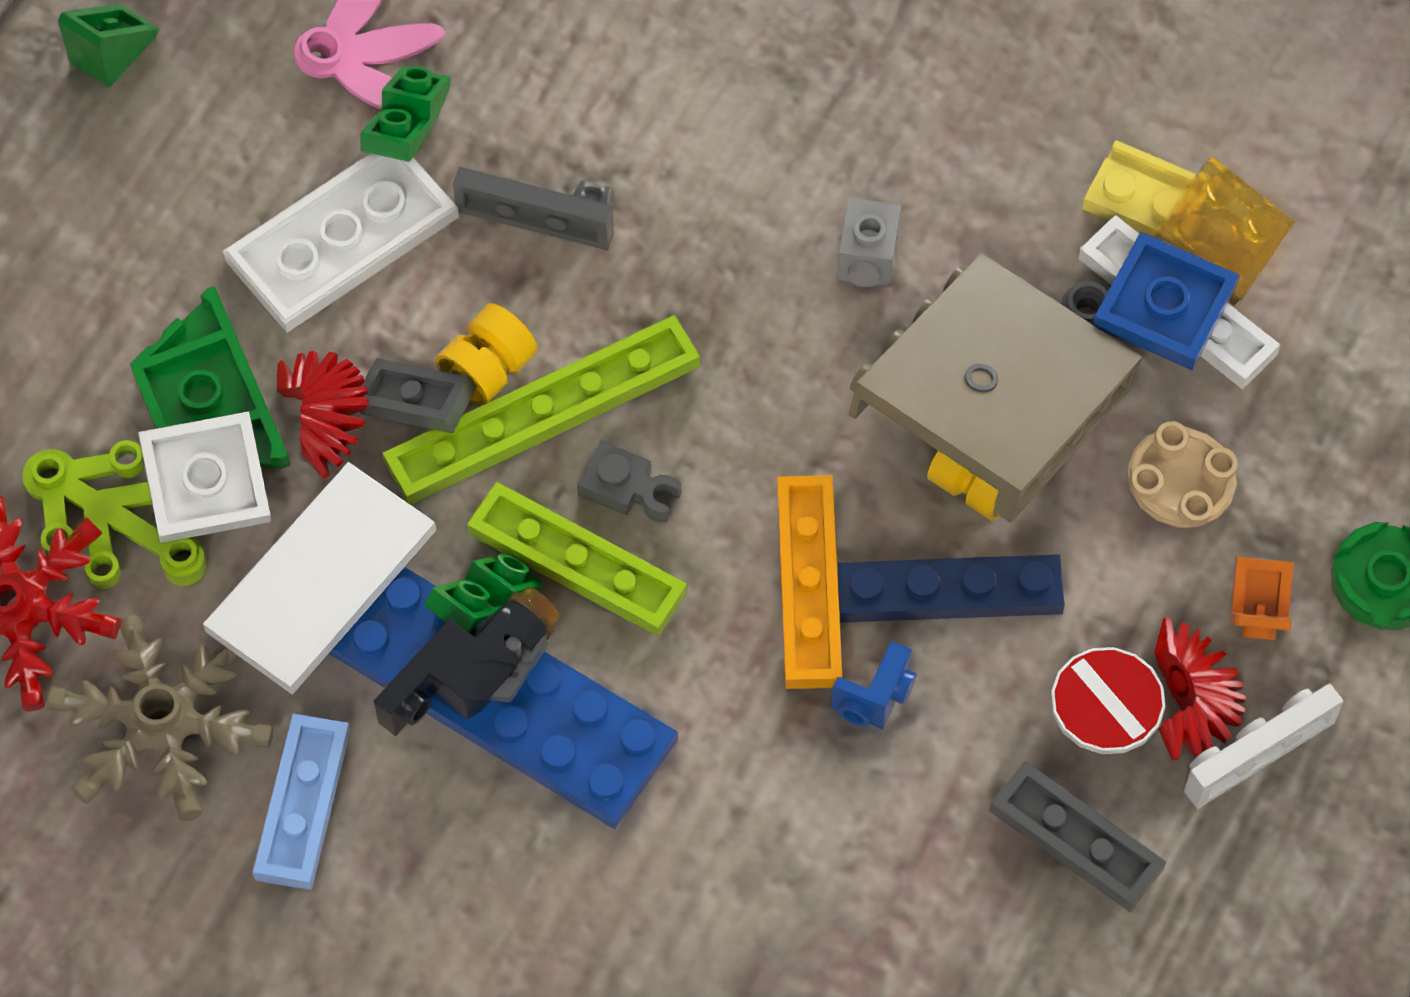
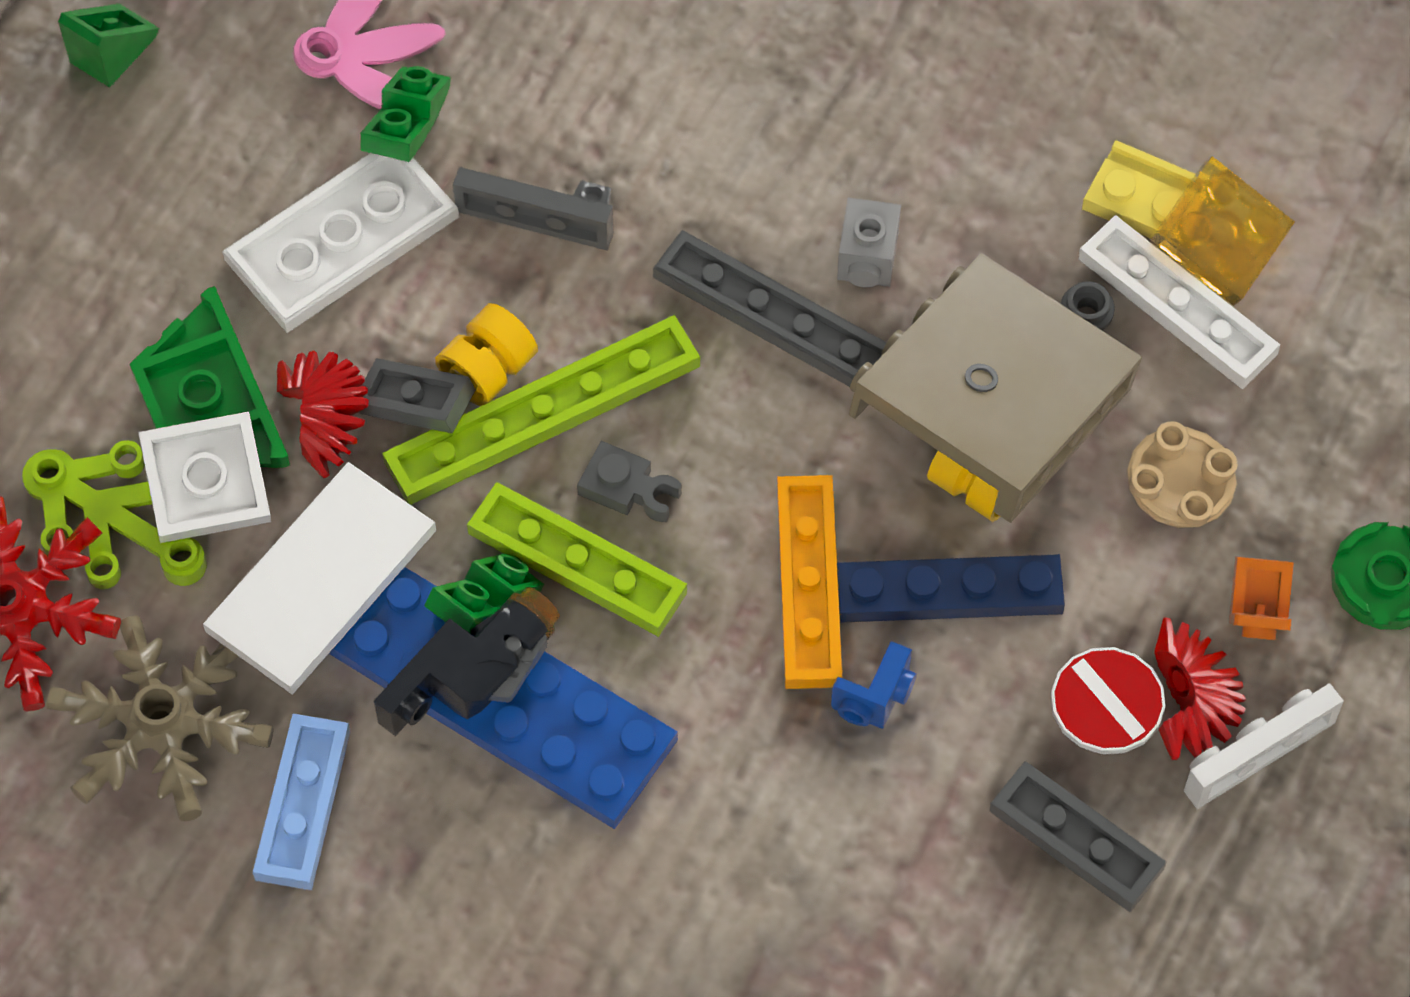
blue plate [1093,232,1240,371] -> none
none -> dark grey tile [653,230,887,387]

